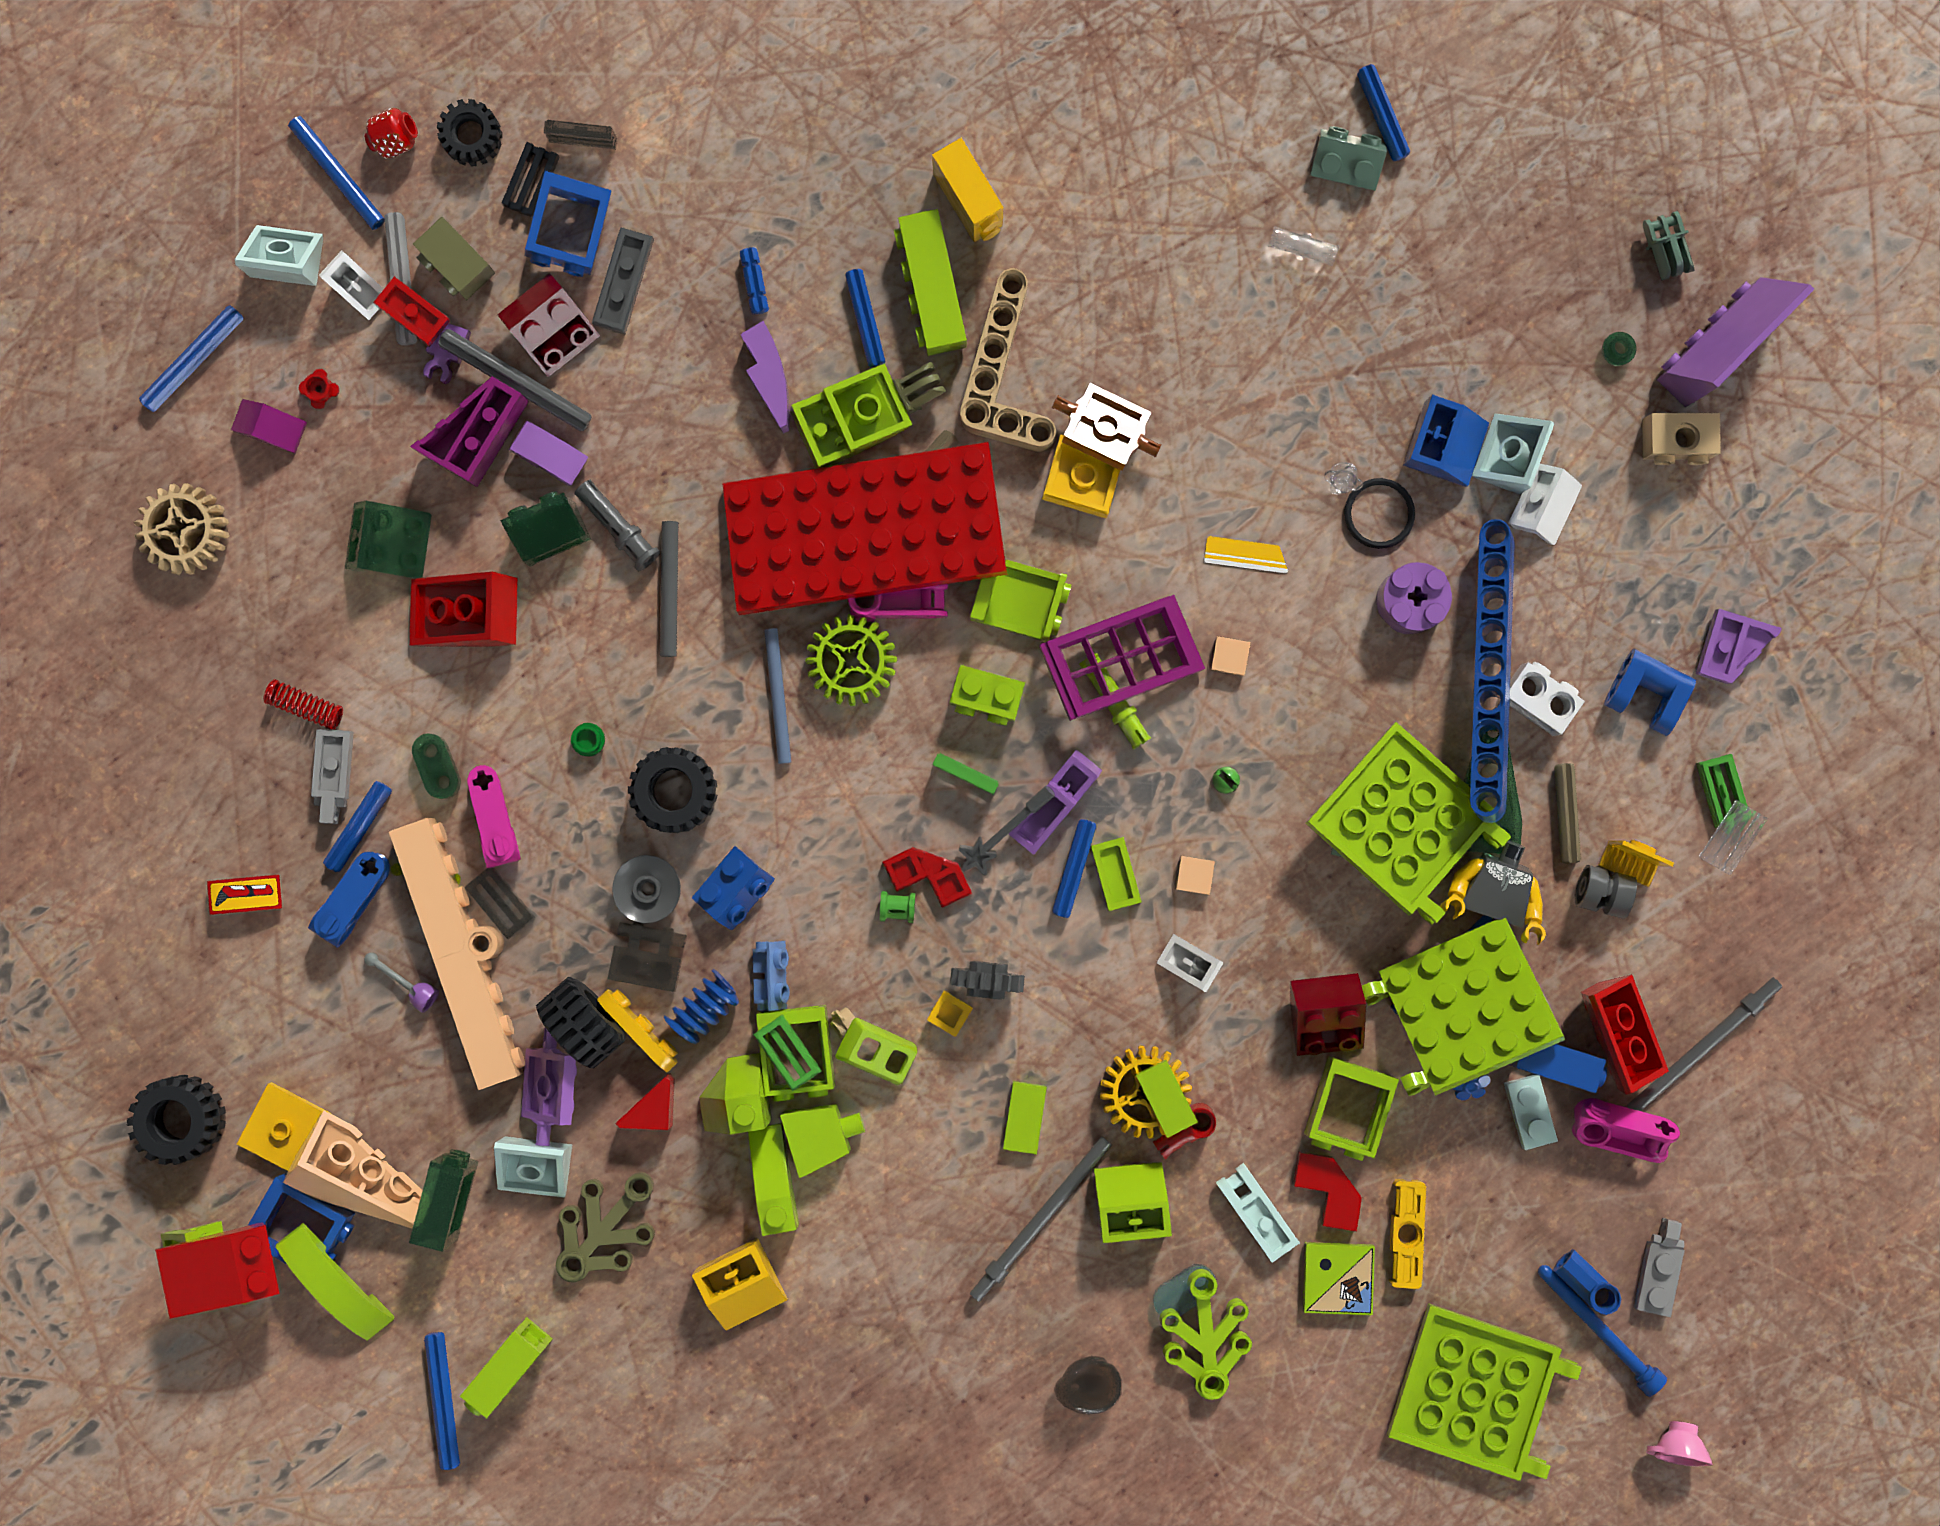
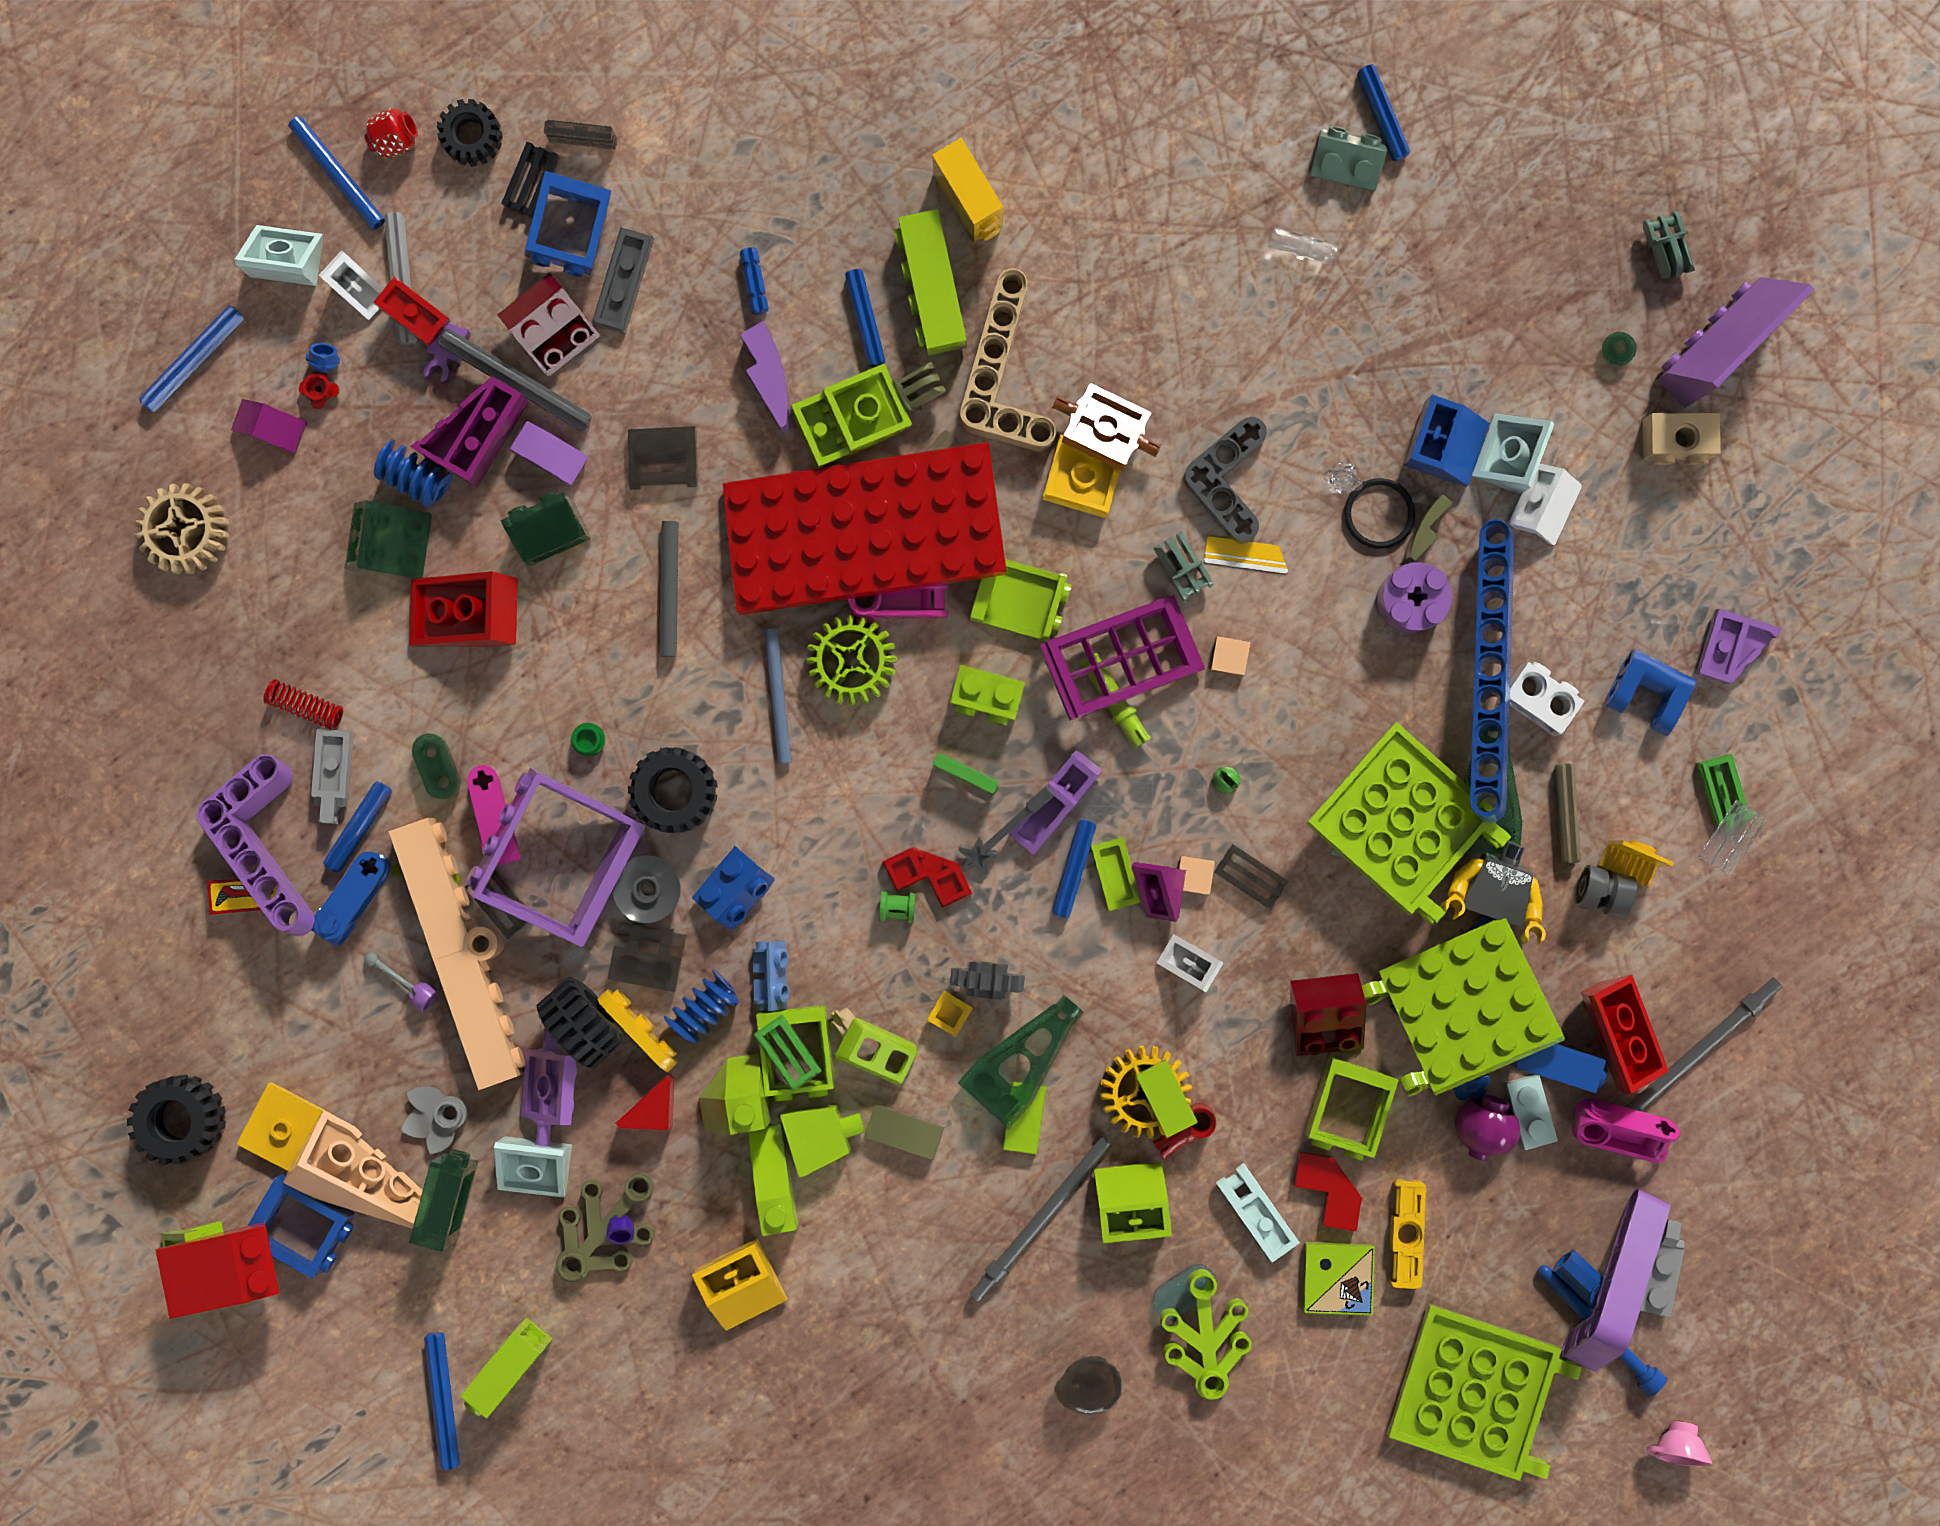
lime slope [275,1223,394,1340] -> none
olive brick [413,217,495,301] -> none
dark grey pin [574,479,660,572] -> none
none -> medium lavender beam [197,754,315,936]
none -> blue plate [306,343,340,373]
none -> blue piece [373,439,453,508]
none -> light grey plate [401,1086,467,1154]
none -> medium lavender window [466,767,646,947]
none -> dark purple hinge [606,1215,634,1244]
none -> clear smoke plate [628,426,698,490]
none -> olive slope [864,1104,945,1160]
none -> clear green plate [958,994,1084,1129]
none -> magenta slope [1131,862,1186,922]
none -> sand green arm [1153,531,1214,603]
none -> dark grey beam [1184,417,1267,544]
none -> clear smoke tile [1213,844,1289,910]
none -> olive slope [1404,494,1452,564]
none -> magenta plant [1455,1094,1520,1161]
none -> medium lavender beam [1562,1189,1670,1372]

